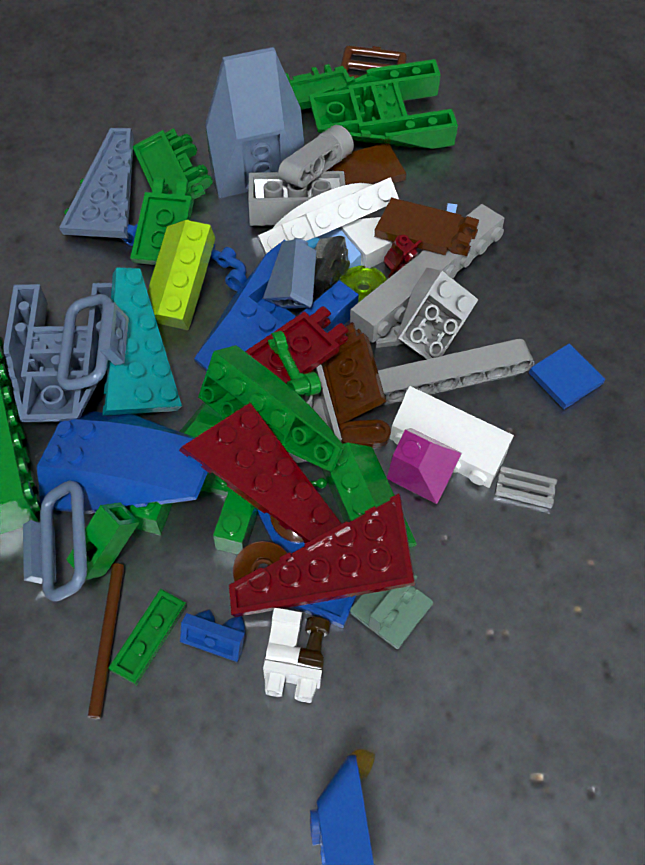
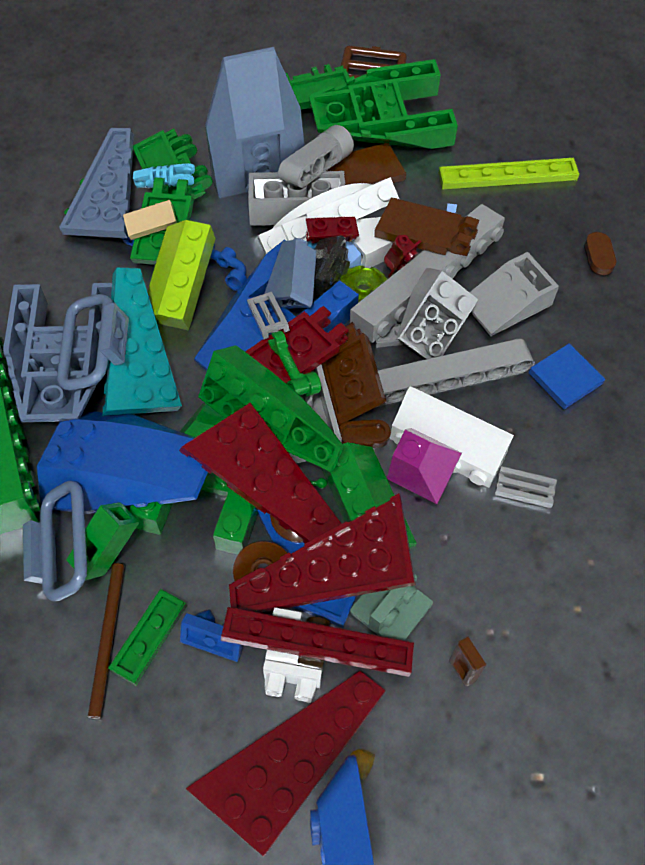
none -> tan tile [123,200,177,240]
none -> medium azure hinge [133,163,195,188]
none -> dark red wing [186,671,386,857]
none -> dark red tile [221,607,414,677]
none -> light grey tile [247,292,290,339]
none -> dark red hinge [305,216,359,244]
none -> lime tile [438,158,579,190]
none -> reddish brown tile [450,637,486,687]
none -> light grey slope [470,252,559,336]
none -> reddish brown tile [585,232,616,275]

